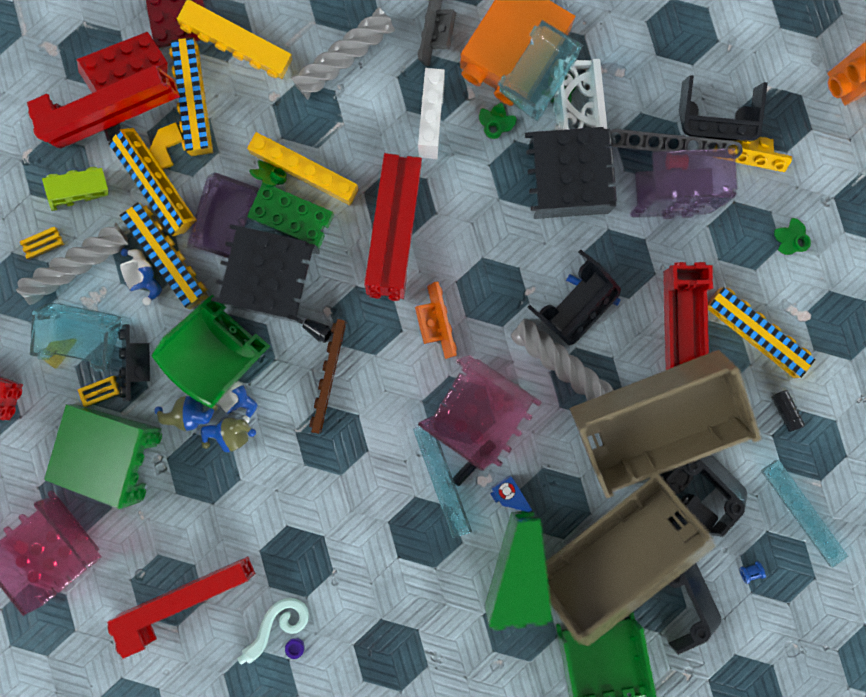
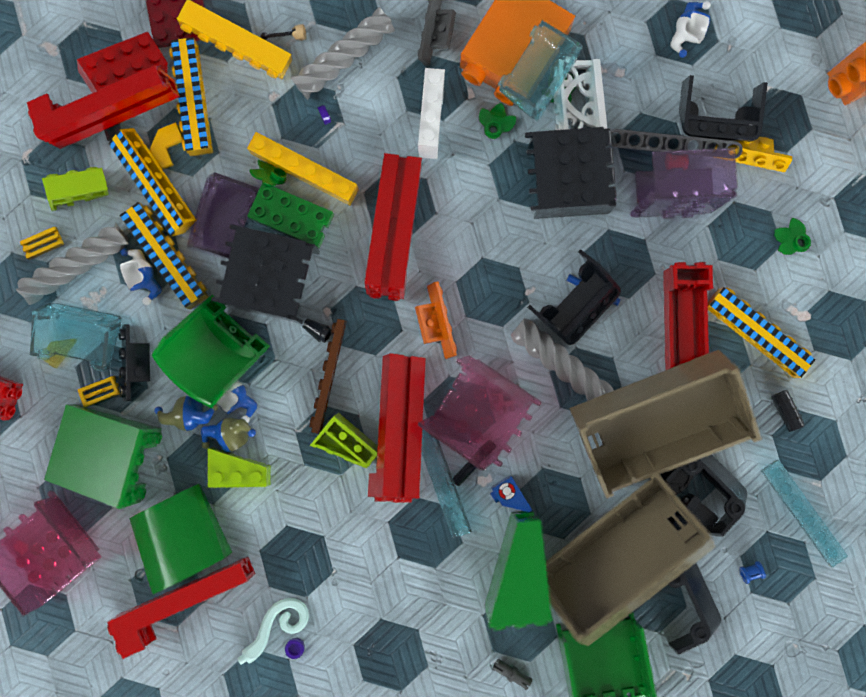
none -> green windscreen [129,483,232,595]
none -> lime wedge [208,447,271,488]
none -> hinge [261,24,306,40]
none -> lime wedge [310,413,378,469]
none -> dark purple tile [317,105,331,125]
none -> red brick [368,353,426,503]
none -> dark grey pin [492,658,532,690]
none -> white piece [670,1,711,58]

